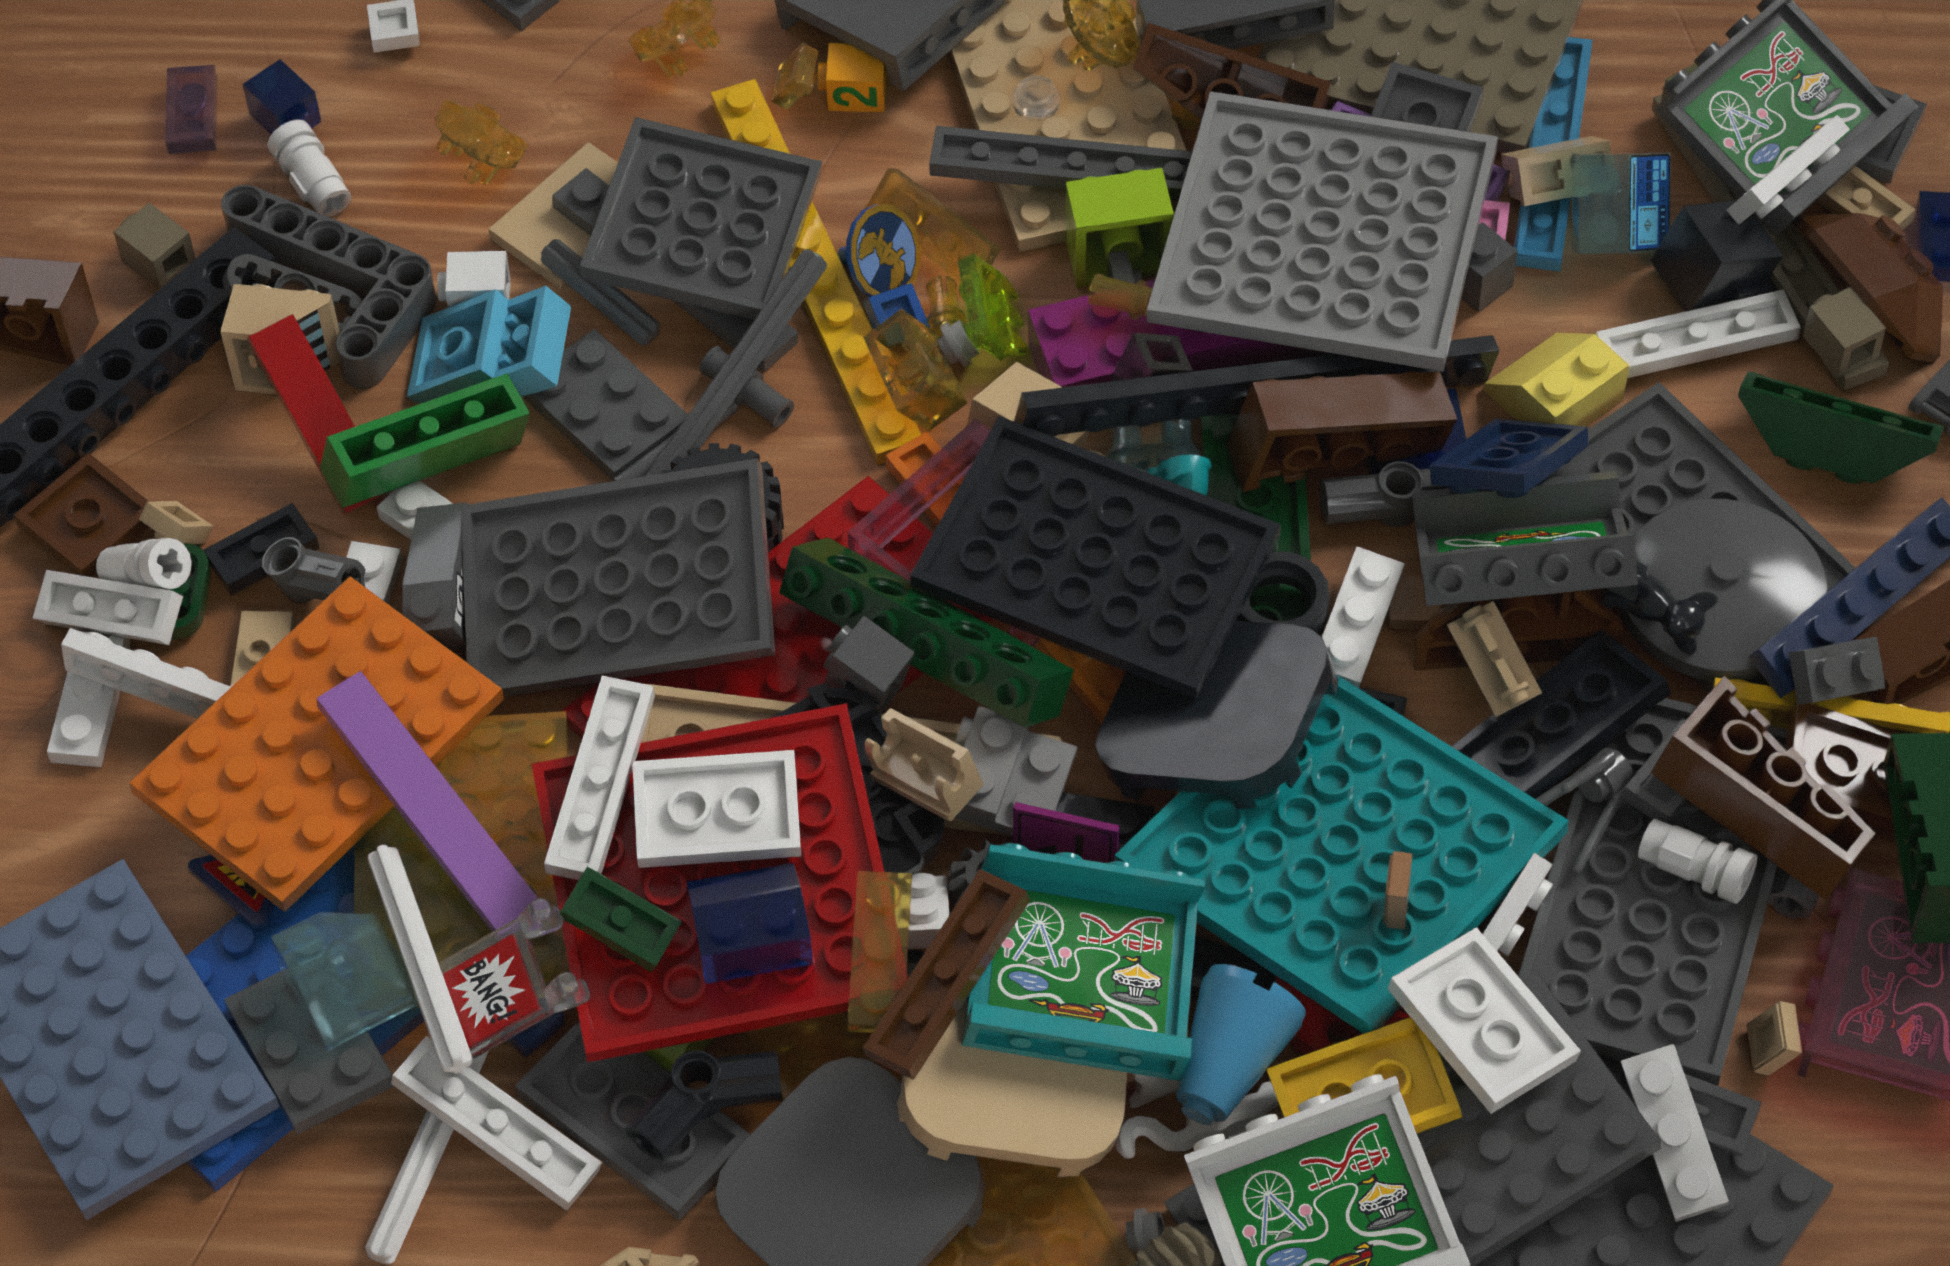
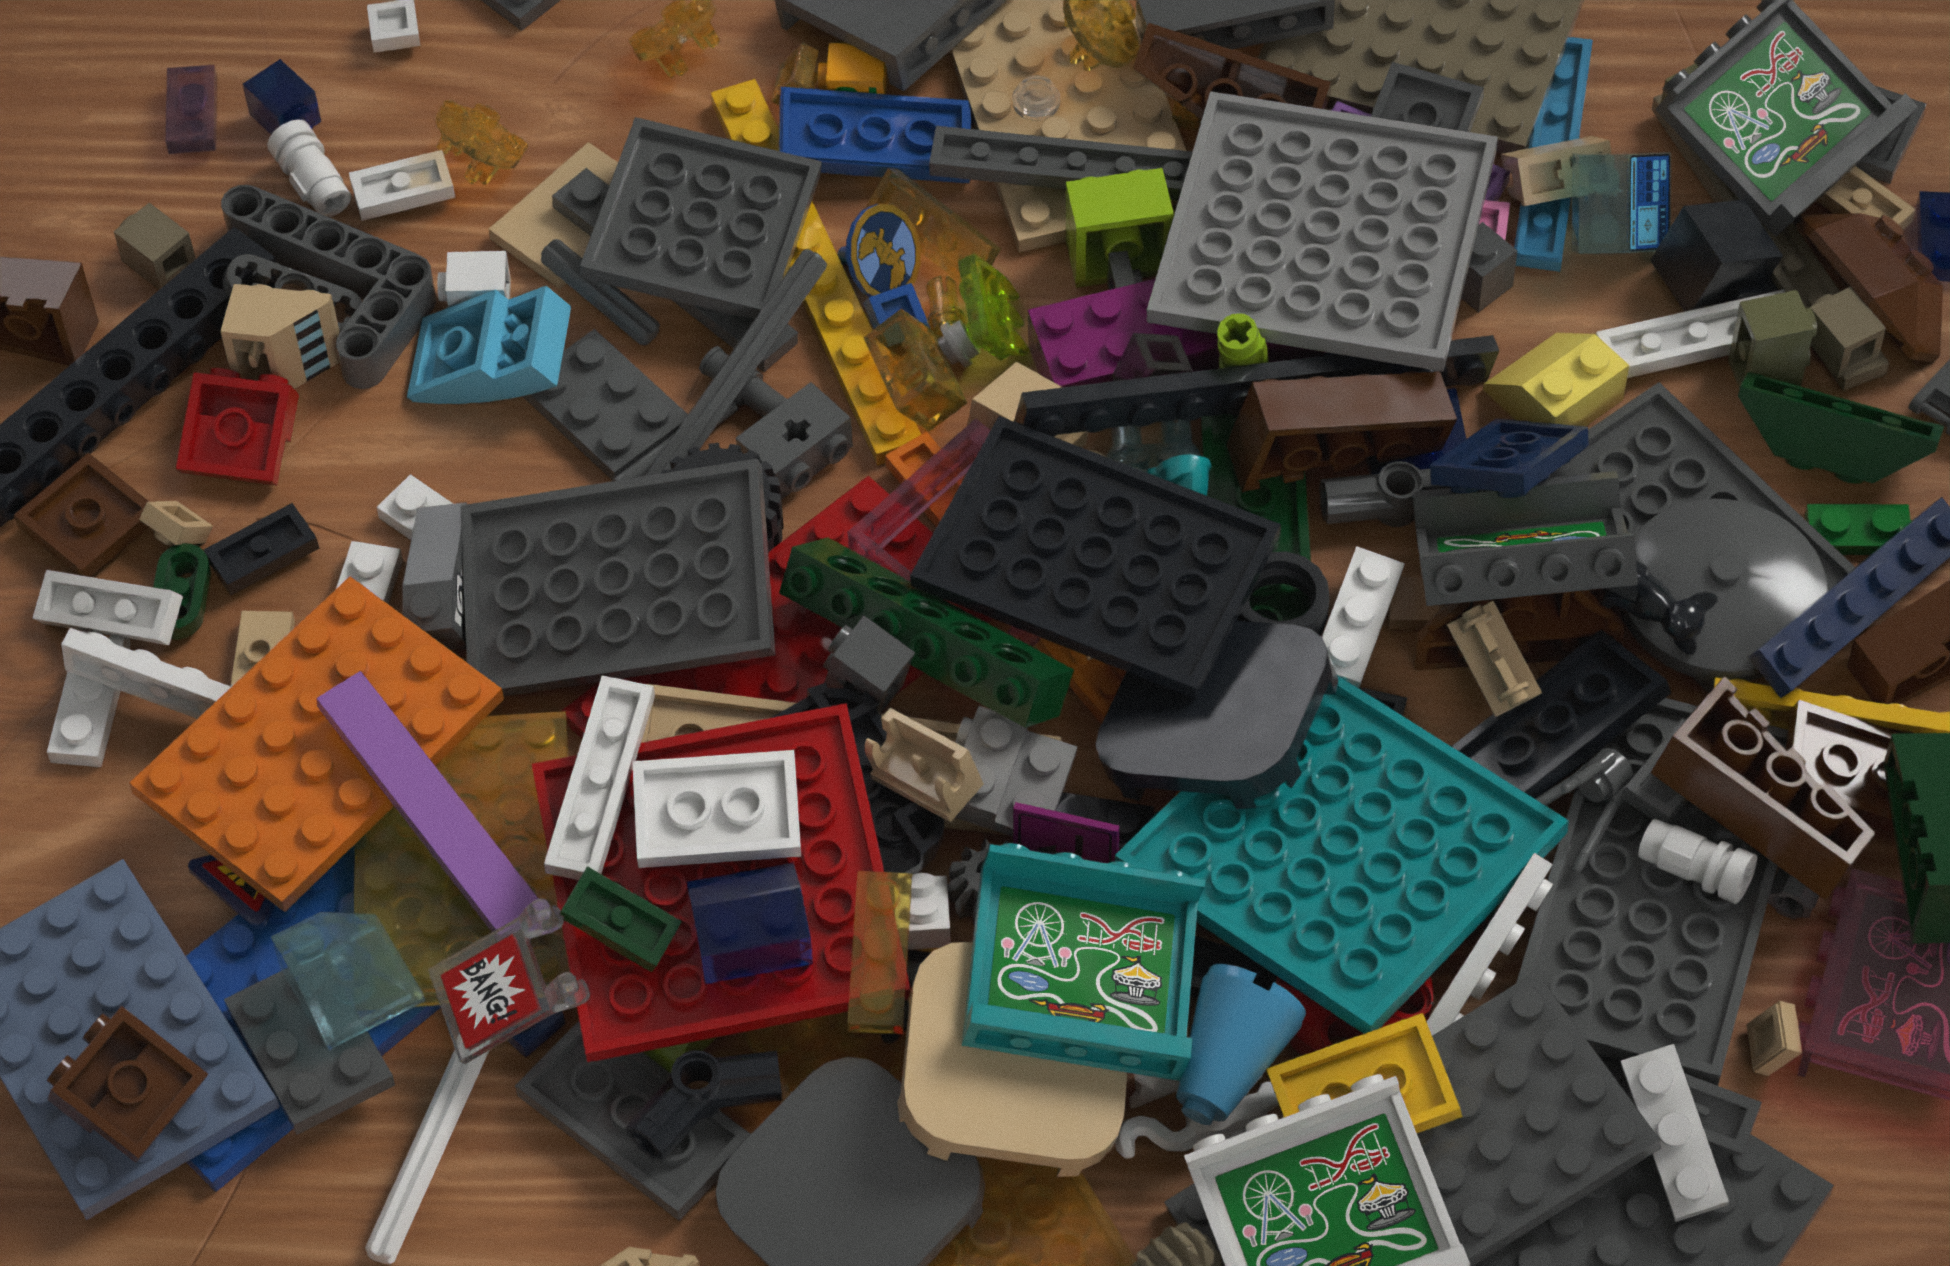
white axle [96,538,191,590] -> none
red tile [247,314,387,515] -> none
dark grey piece [262,537,366,603] -> none
green brick [320,374,530,508] -> none
white axle [367,845,473,1074] -> none
white plate [391,1036,602,1211] -> none
reddish brown plate [863,869,1030,1080] -> none
clear yellow pin [1088,273,1153,320] -> none
light grey plate [1126,1208,1165,1255] -> none
medium nougat tile [1383,851,1412,929] -> none
white plate [1387,927,1581,1114] -> none
white plate [1726,115,1850,225] -> none
dark grey plate [1789,637,1886,705] -> none
none -> reddish brown plate [47,1006,208,1163]
none -> red plate [176,368,299,486]
none -> white plate [349,150,455,221]
none -> dark grey brick [736,382,853,500]
none -> blue tile [778,87,971,184]
none -> lime axle [1217,313,1269,368]
none -> olive brick [1728,290,1817,389]
none -> green plate [1805,504,1911,555]

